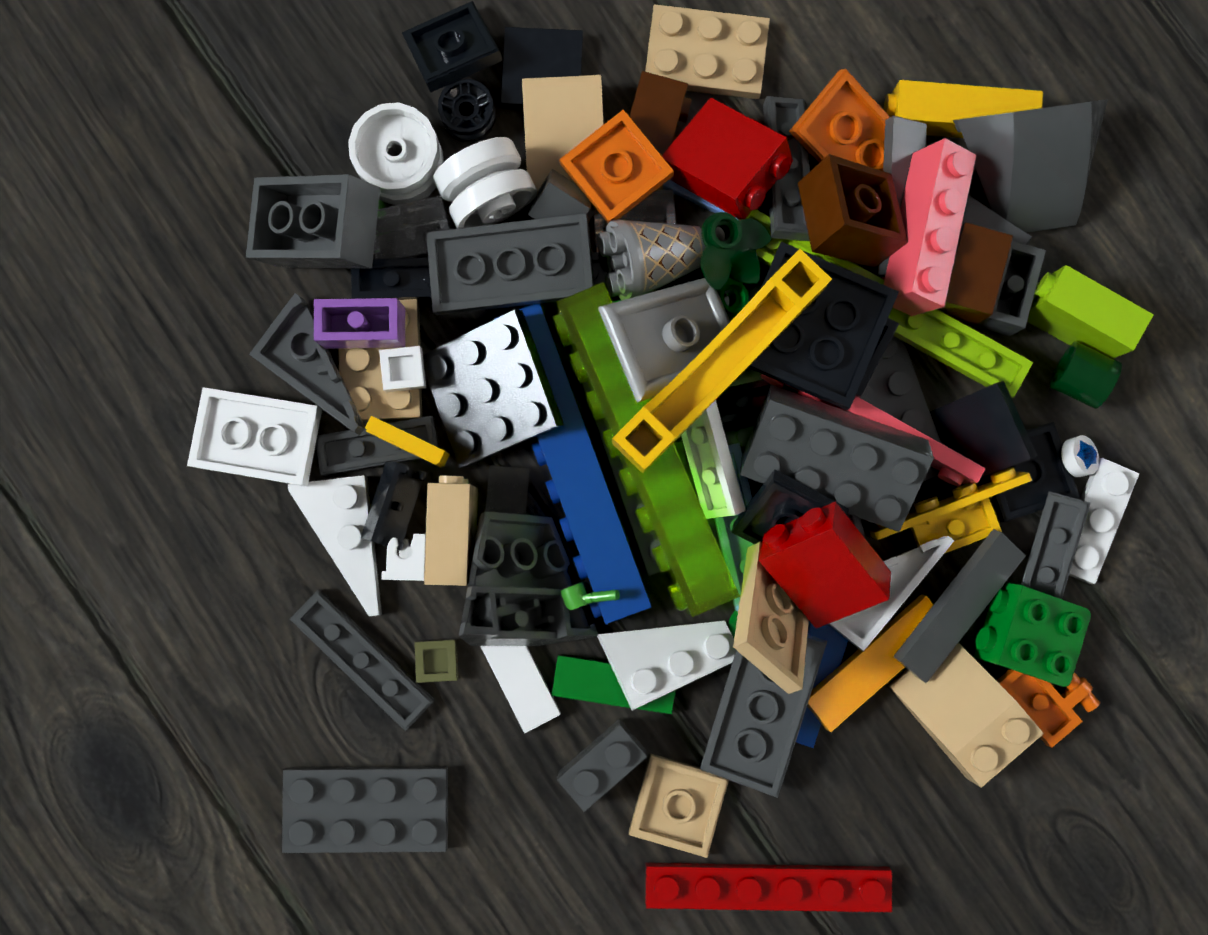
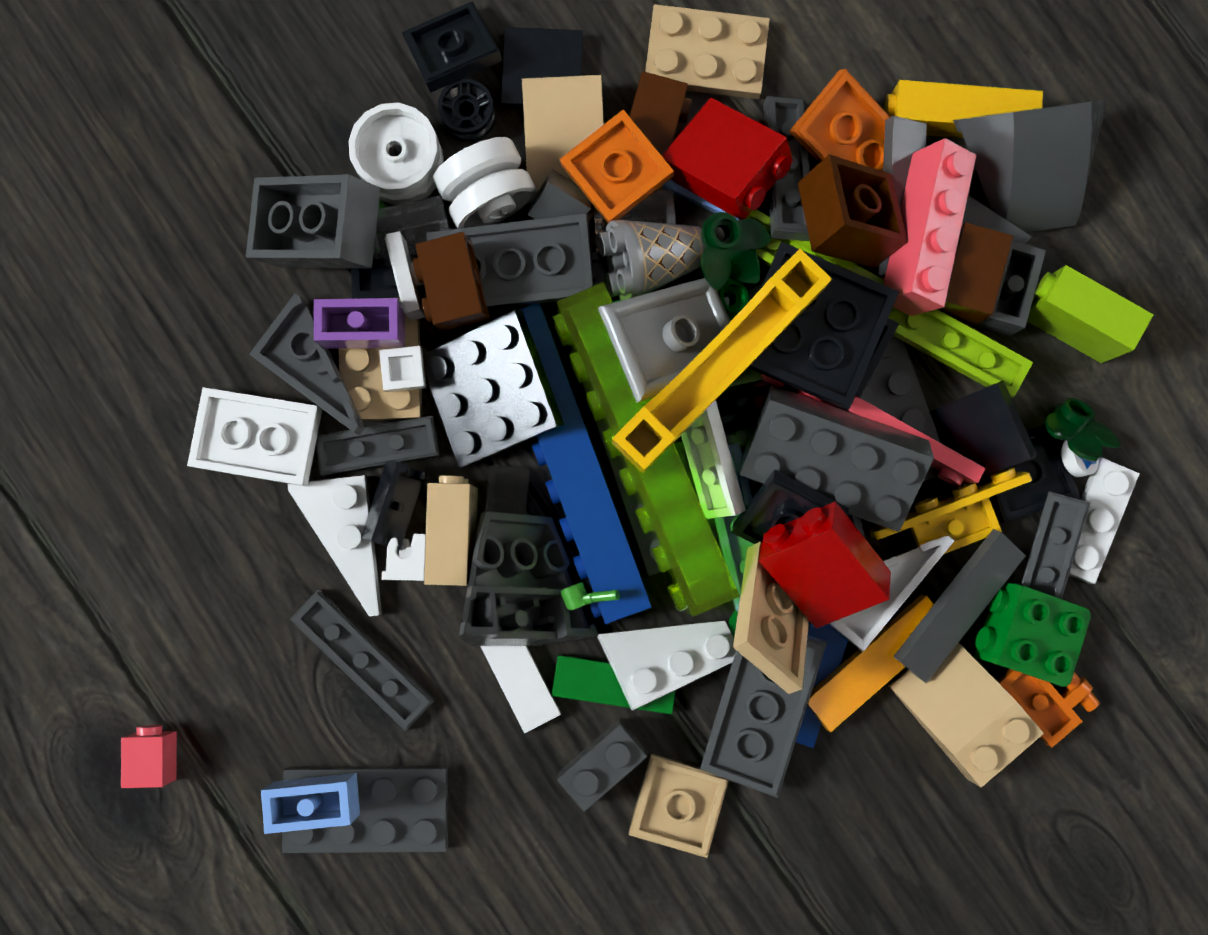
yellow tile [365,416,450,467] -> none
olive tile [415,639,458,683] -> none
red plate [645,863,892,912] -> none
dark green piece [1050,341,1122,409] -> none
none -> coral brick [121,724,177,788]
none -> light blue brick [261,773,360,834]
none -> white plate [385,231,425,321]
none -> reddish brown brick [413,232,490,331]
none -> dark green plate [1045,398,1121,462]

